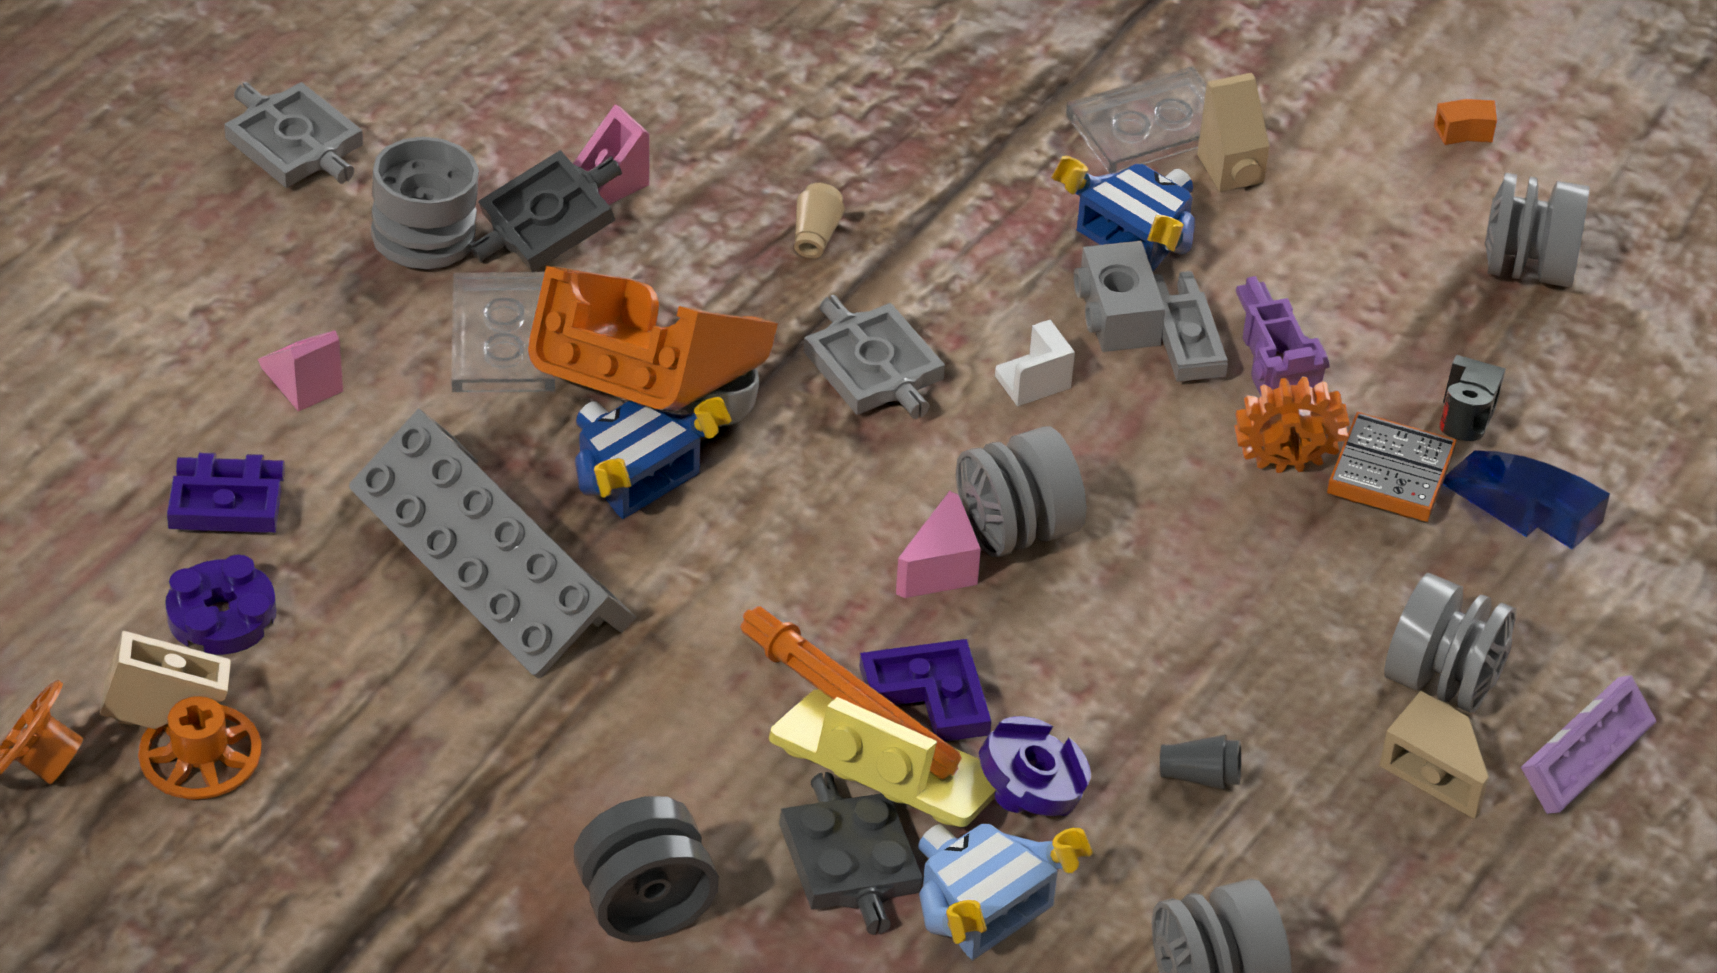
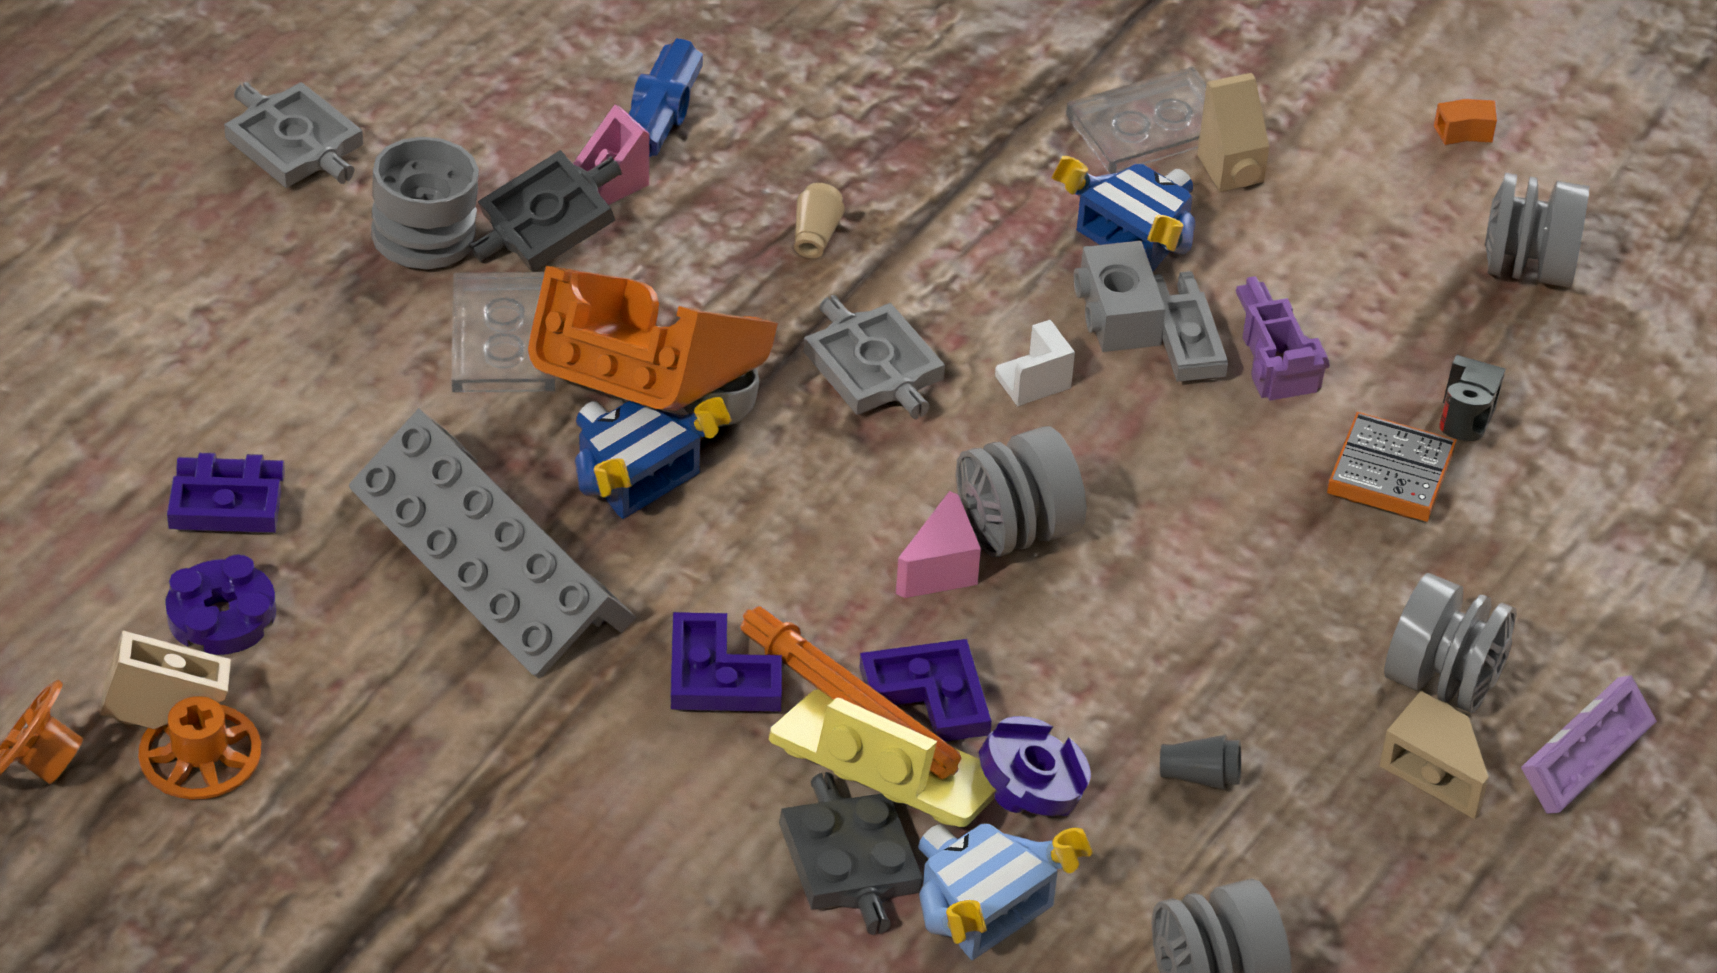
bright pink slope [258,330,343,412] -> none
dark grey wheel [574,796,719,941] -> none
orange gear [1234,377,1350,473] -> none
clear blue slope [1442,450,1610,550] -> none
none -> blue piece [629,38,703,157]
none -> dark purple plate [671,612,782,711]

